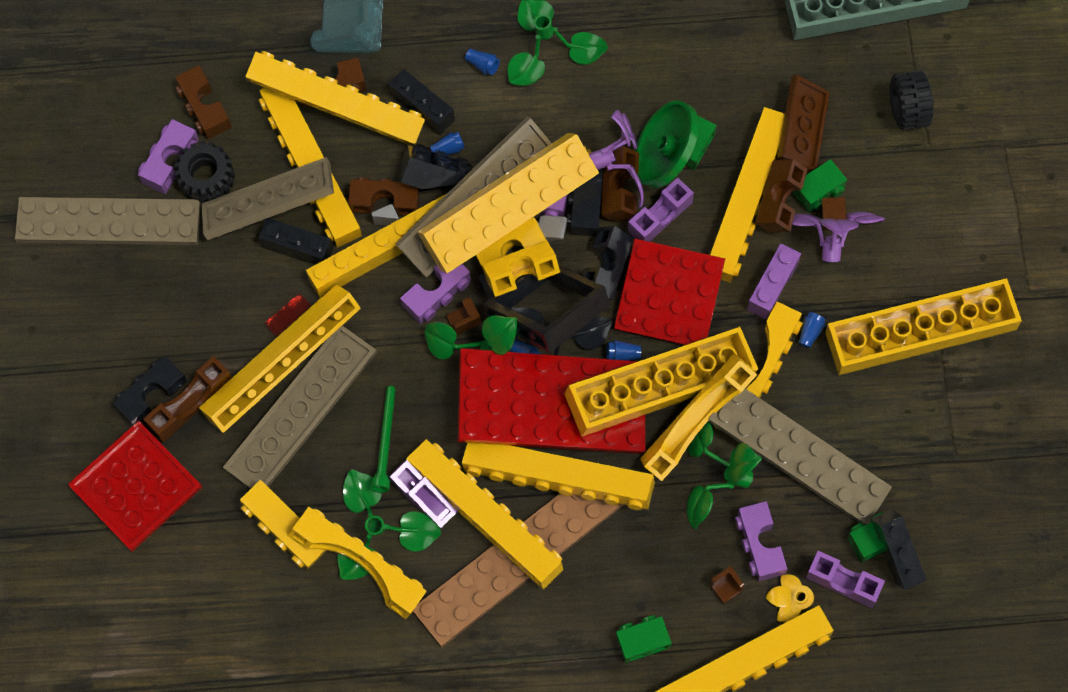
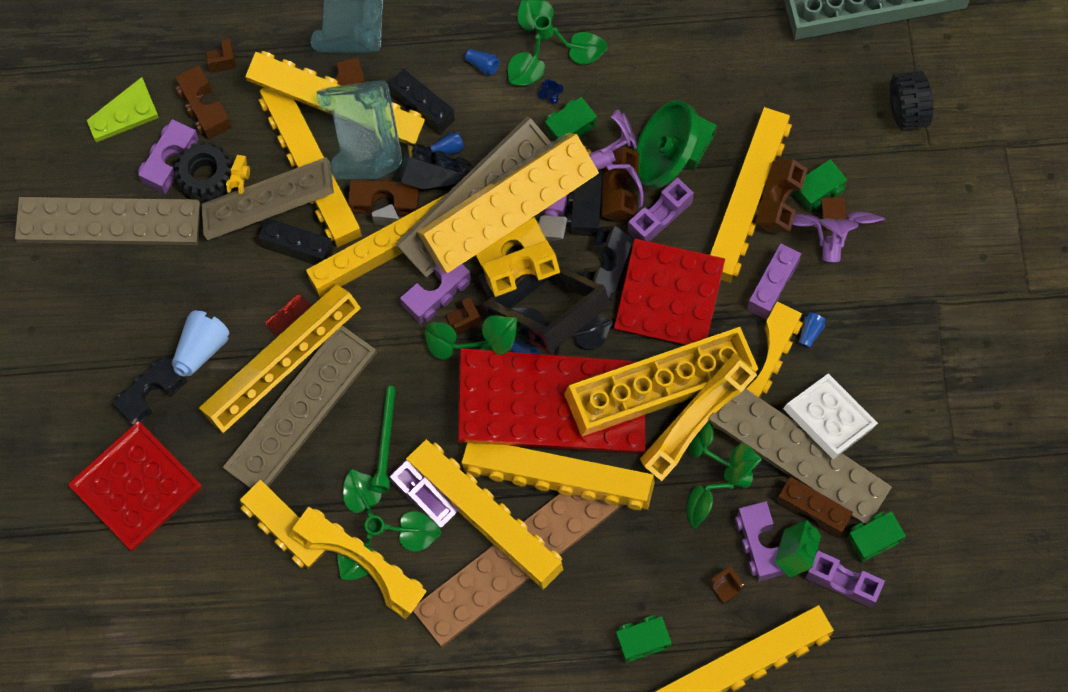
reddish brown arch [144,356,232,443] -> none
blue cone [606,340,641,361] -> none
yellow plate [766,574,814,622] -> none
reddish brown tile [777,75,830,174] -> none
yellow brick [825,278,1022,375] -> none
black arch [871,509,926,590] -> none
none -> lime wing [87,77,159,142]
none -> light blue cone [172,310,229,376]
none -> reddish brown panel [206,39,236,73]
none -> yellow plate [226,155,250,194]
none -> clear light blue windscreen [317,80,402,179]
none -> dark tan sticker [490,135,568,184]
none -> clear blue plate [538,79,564,104]
none -> green brick [545,97,597,141]
none -> green brick [775,520,821,578]
none -> reddish brown arch [776,476,853,539]
none -> white plate [783,374,878,460]

